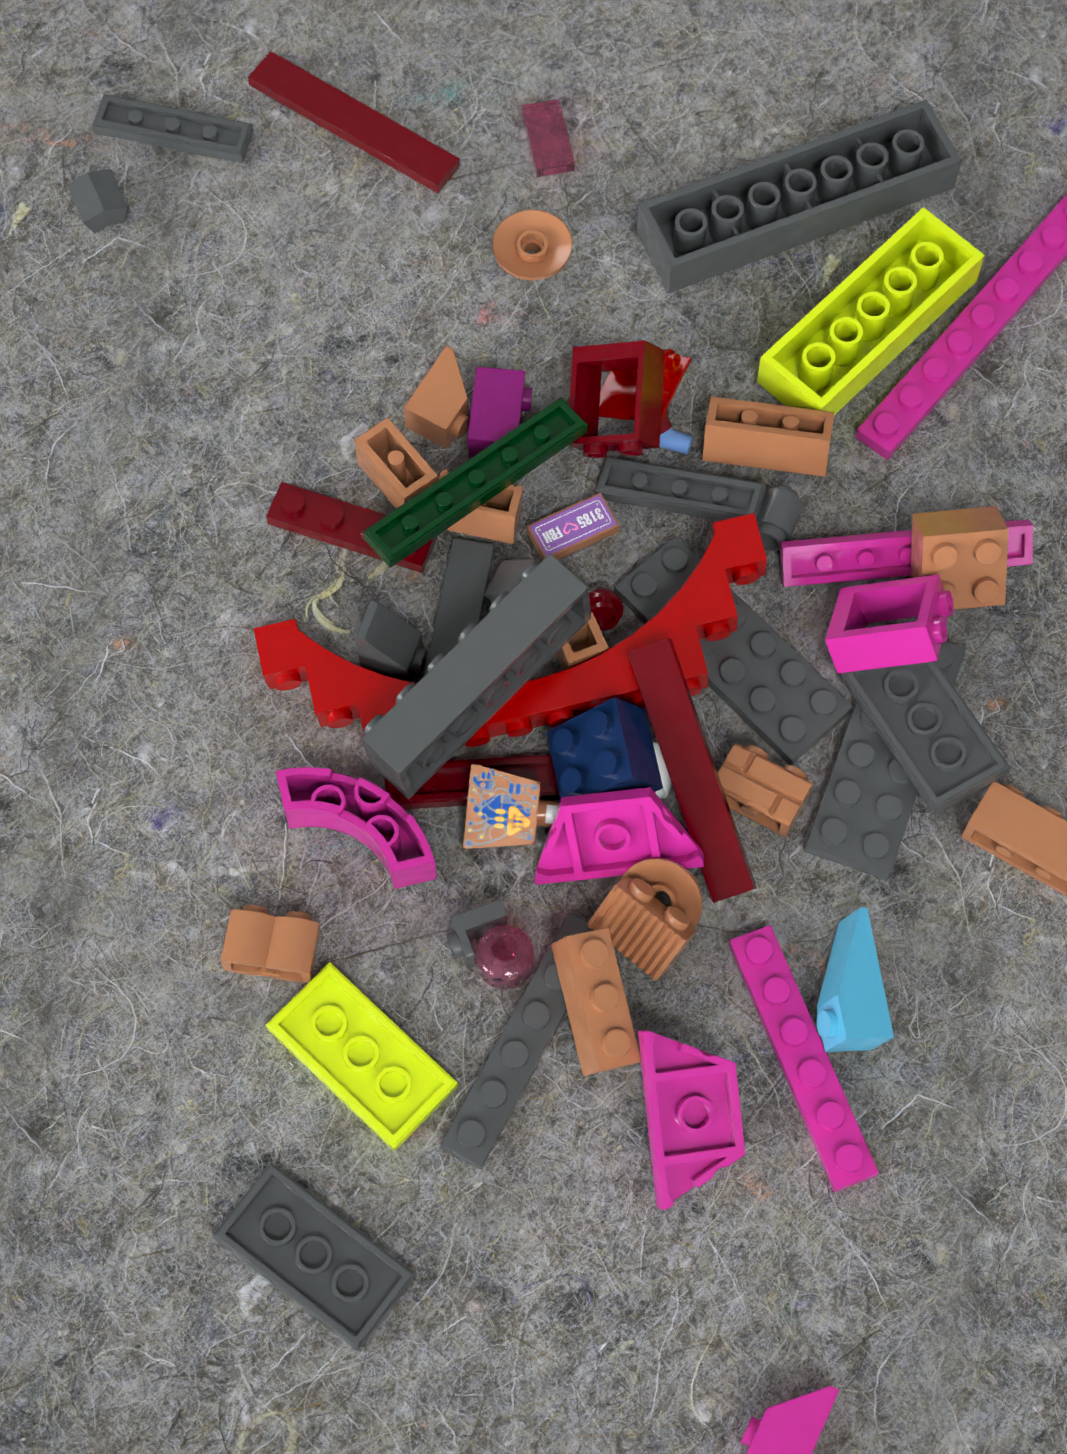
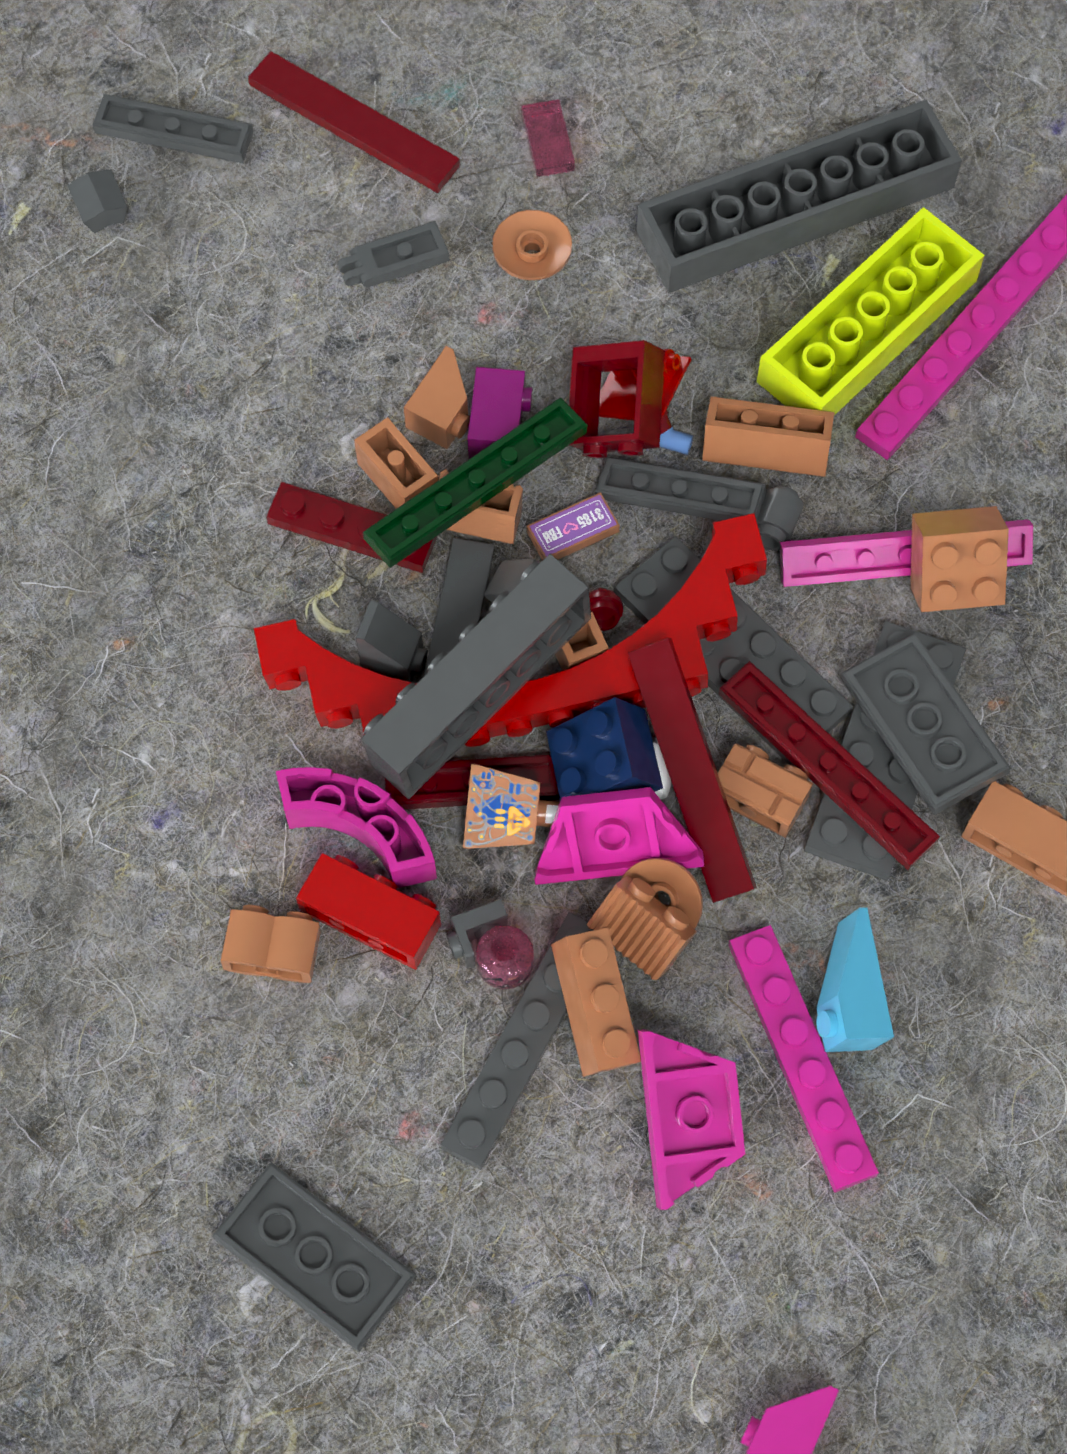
neon yellow tile [266,962,458,1152] -> none
dark pink window [825,574,954,674] -> none
none -> red brick [296,853,441,970]
none -> dark grey hinge [337,221,449,287]
none -> dark red tile [718,661,940,870]

